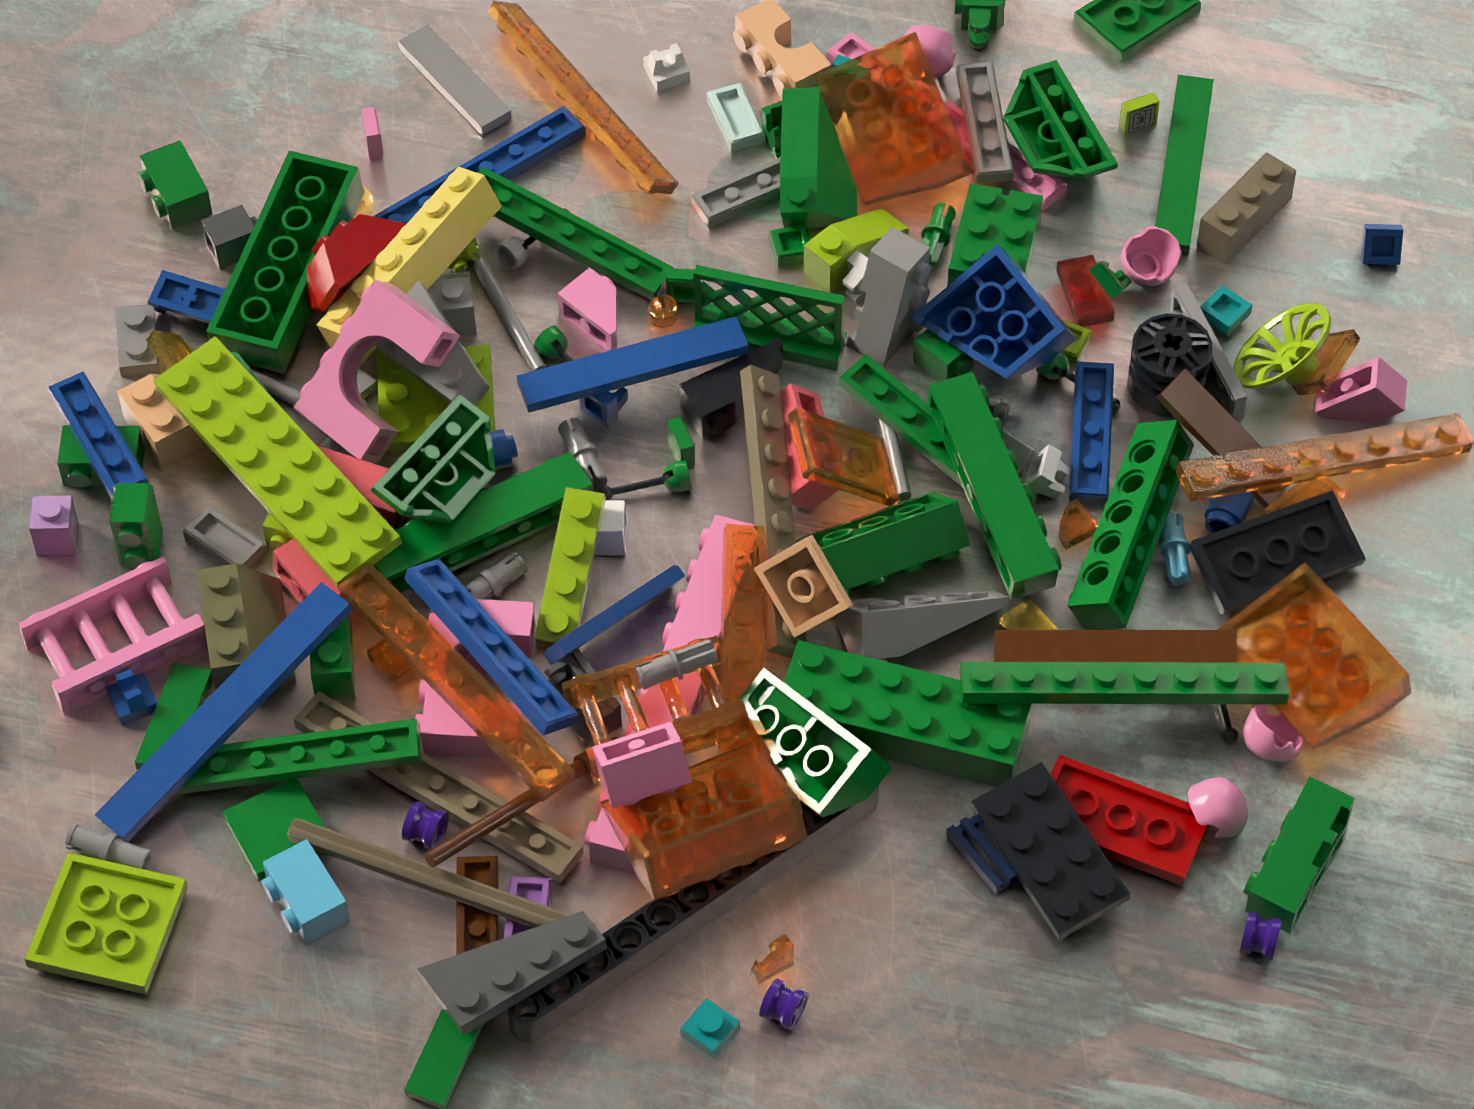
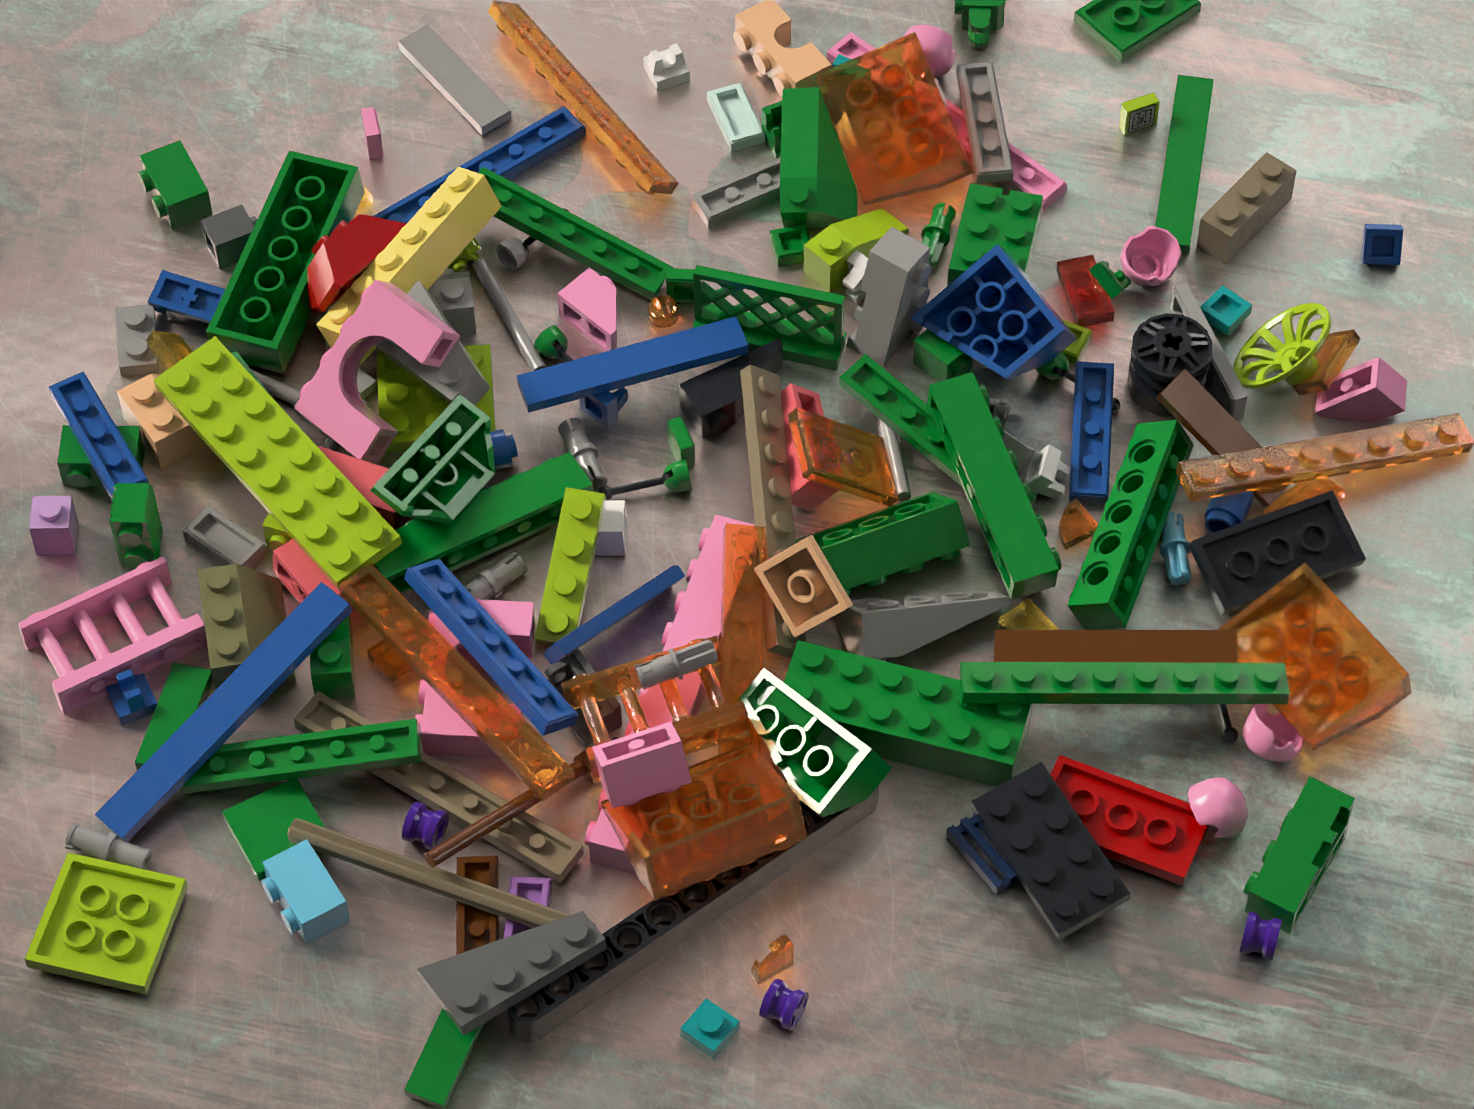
green wedge [1004,60,1118,179] -> none

